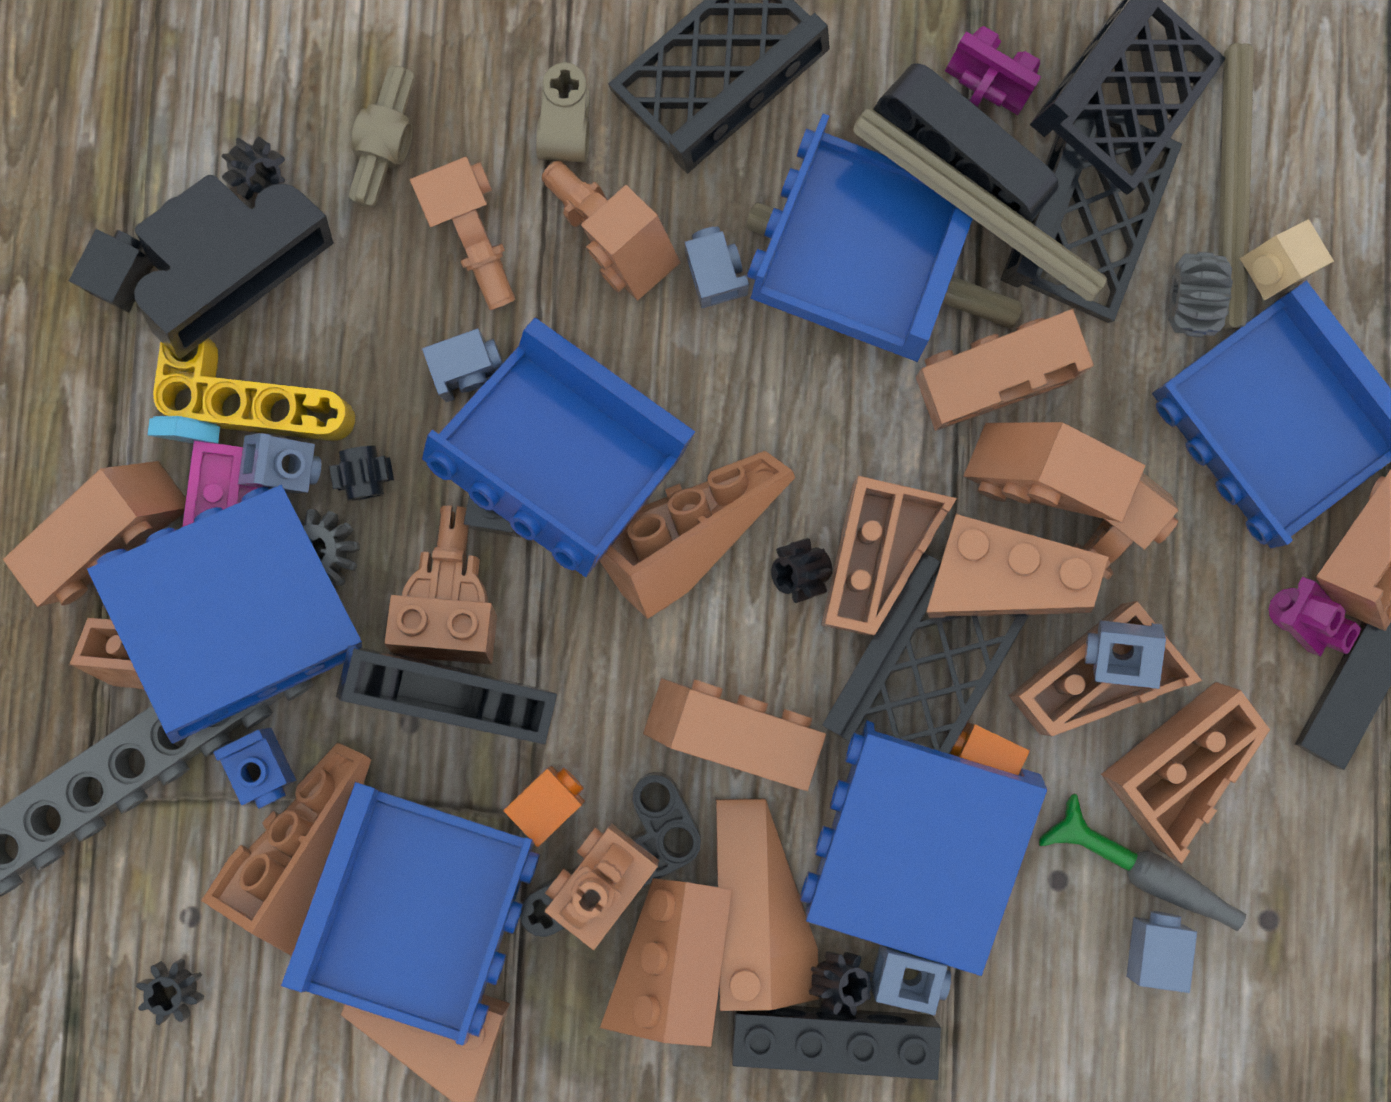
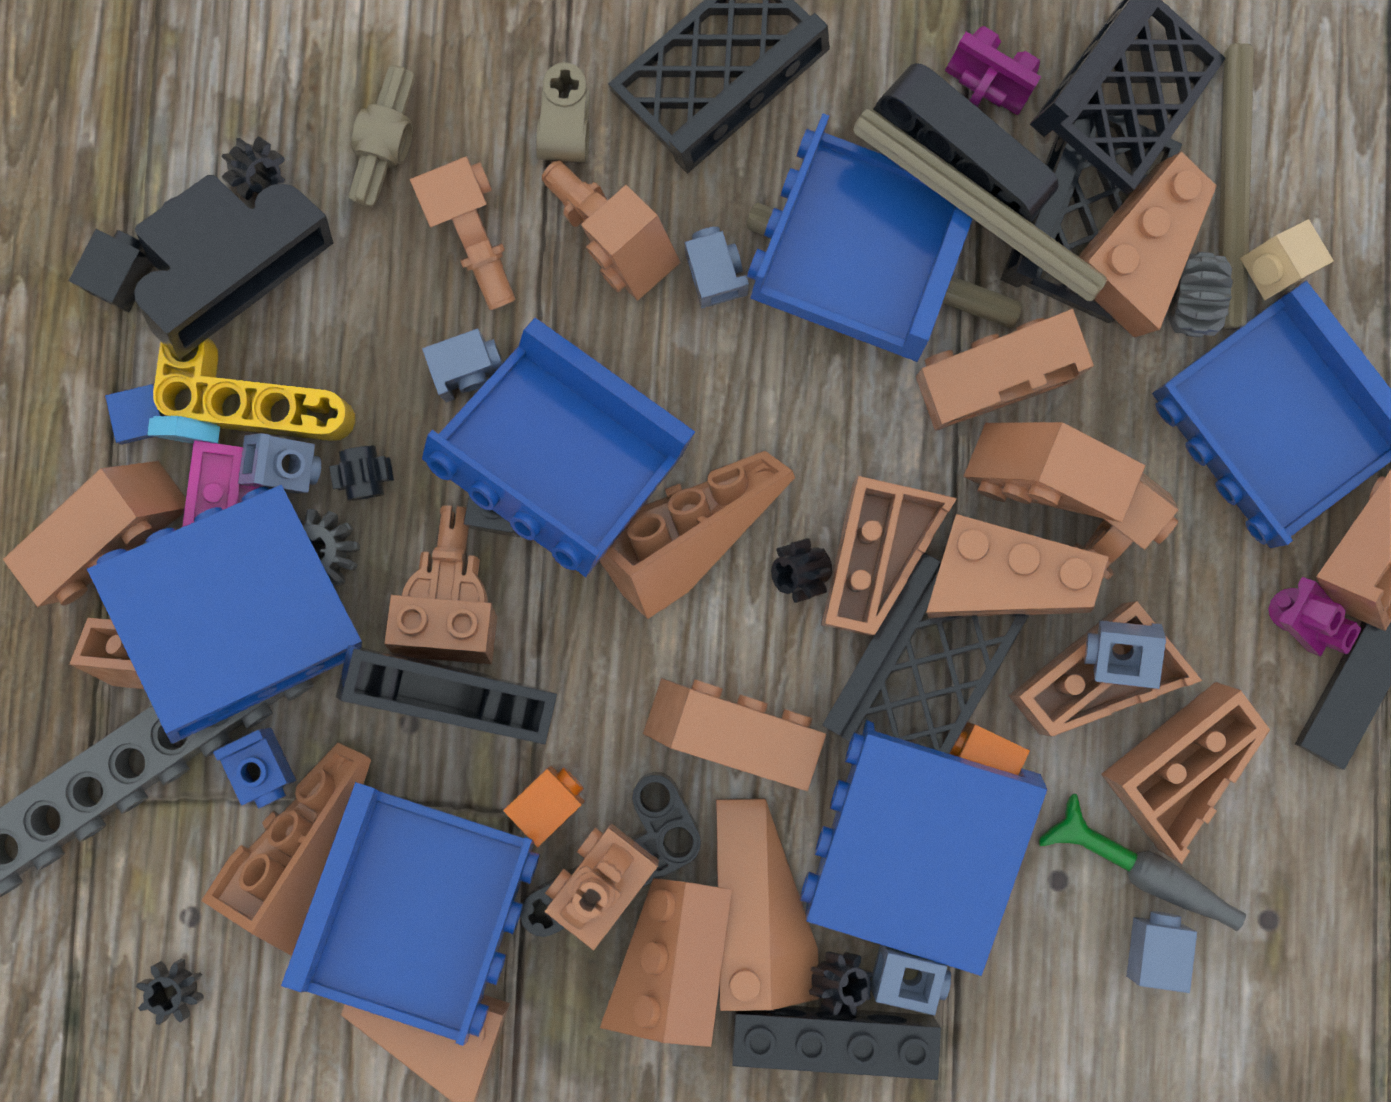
none -> blue tile [105,384,165,445]
none -> nougat wedge [1078,151,1217,338]

